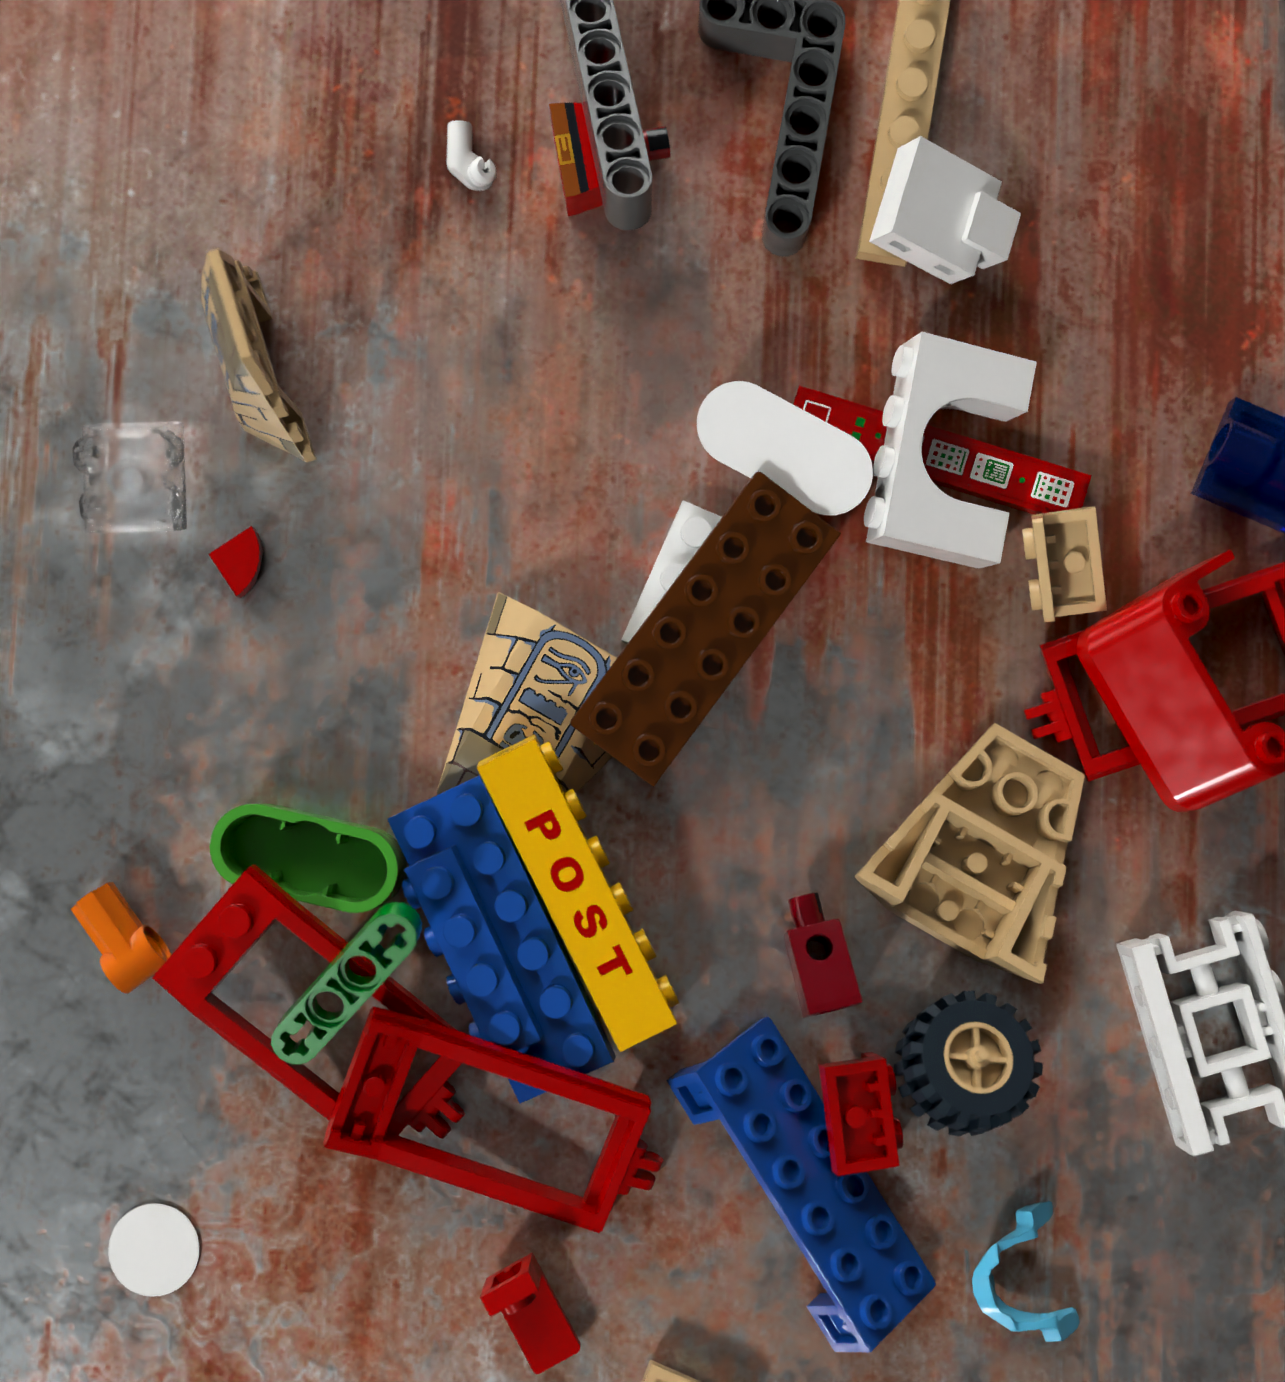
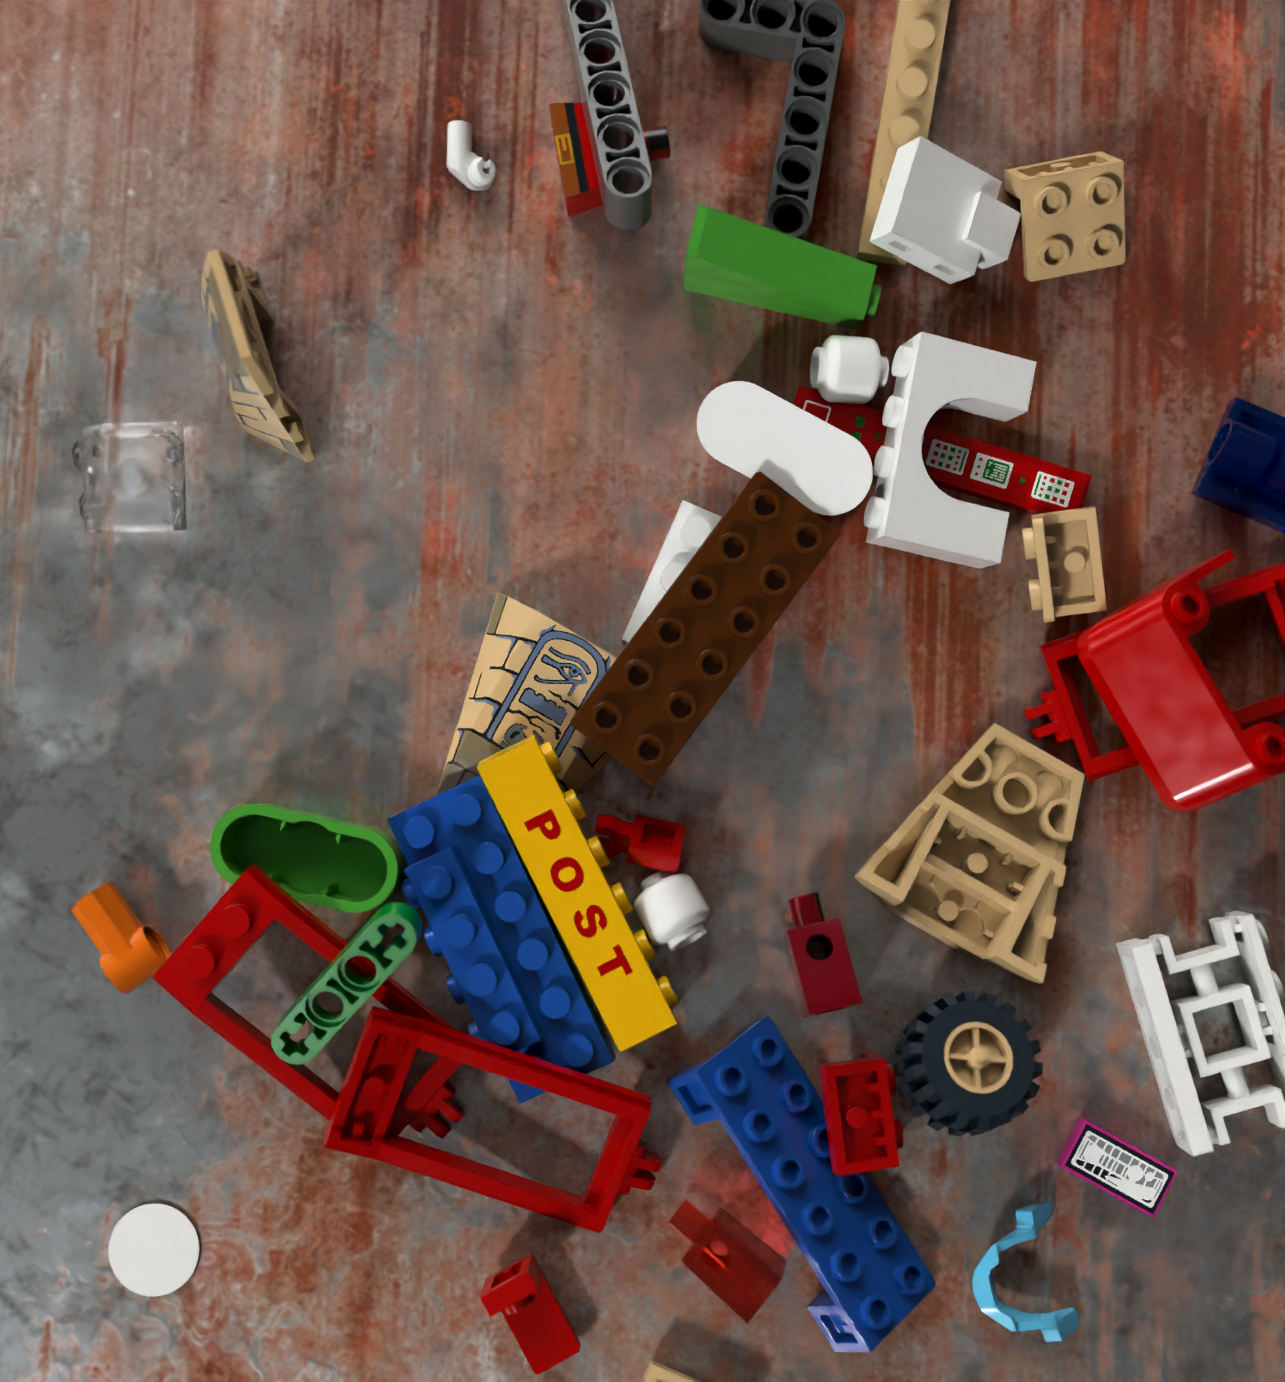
red tile [209,526,263,598] -> none
none -> red plate [594,814,686,874]
none -> white head [633,870,711,952]
none -> clear red torso [666,1199,787,1324]
none -> bright green slope [683,205,882,330]
none -> white head [810,335,889,404]
none -> tan bracket [1004,151,1126,282]
none -> tile [1056,1116,1178,1218]

